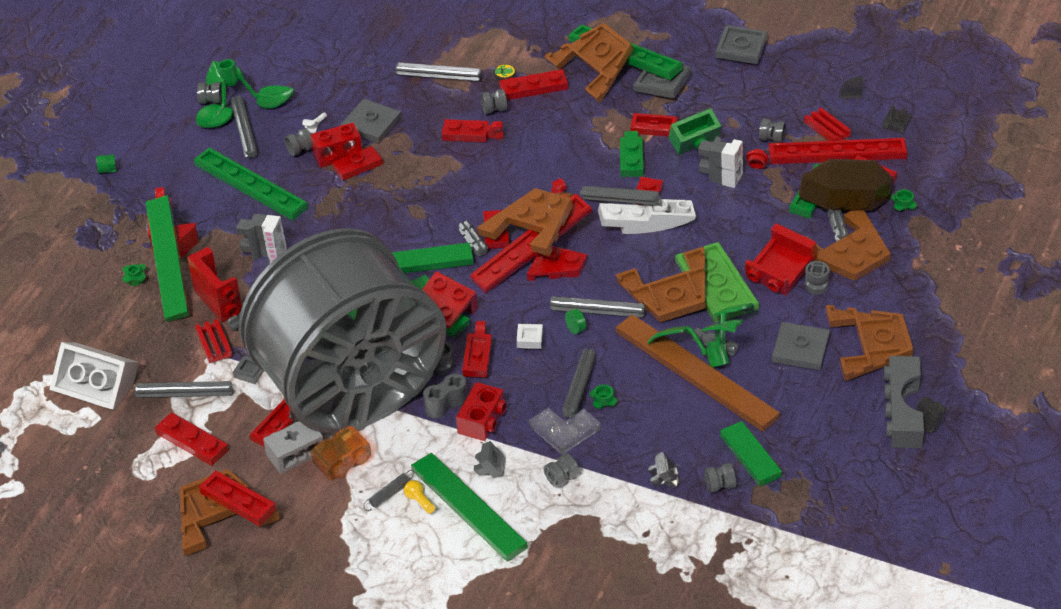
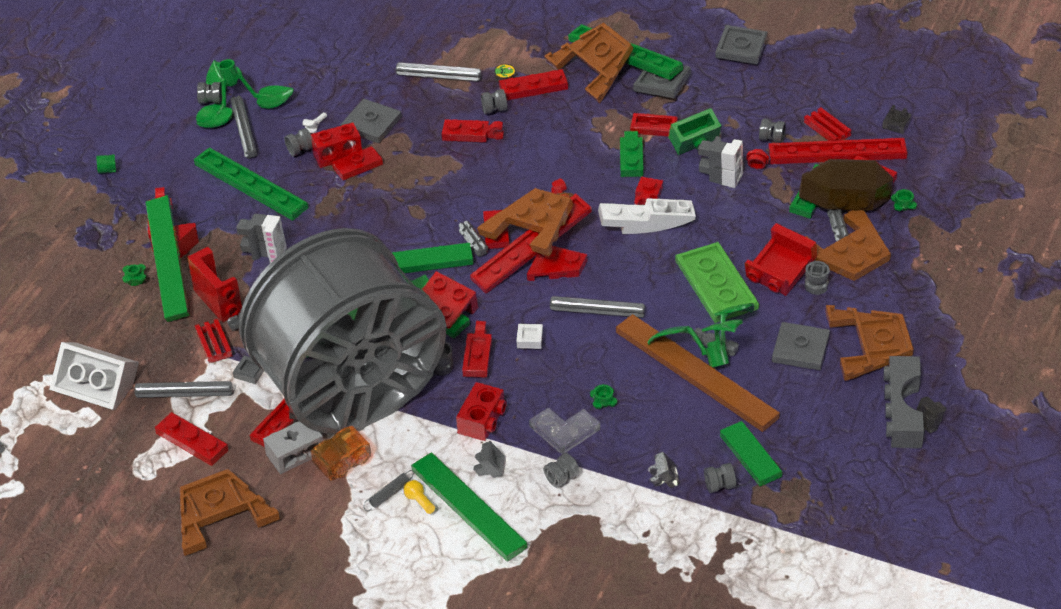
red plate [199,470,276,527] -> none
dark grey axle [423,374,467,418] -> none
dark grey axle [562,348,595,418] -> none
green tile [565,309,586,334] -> none
dark grey axle [580,186,661,205] -> none
dark orange wing [615,247,706,322] -> none
clear smoke tile [839,76,863,99] -> none

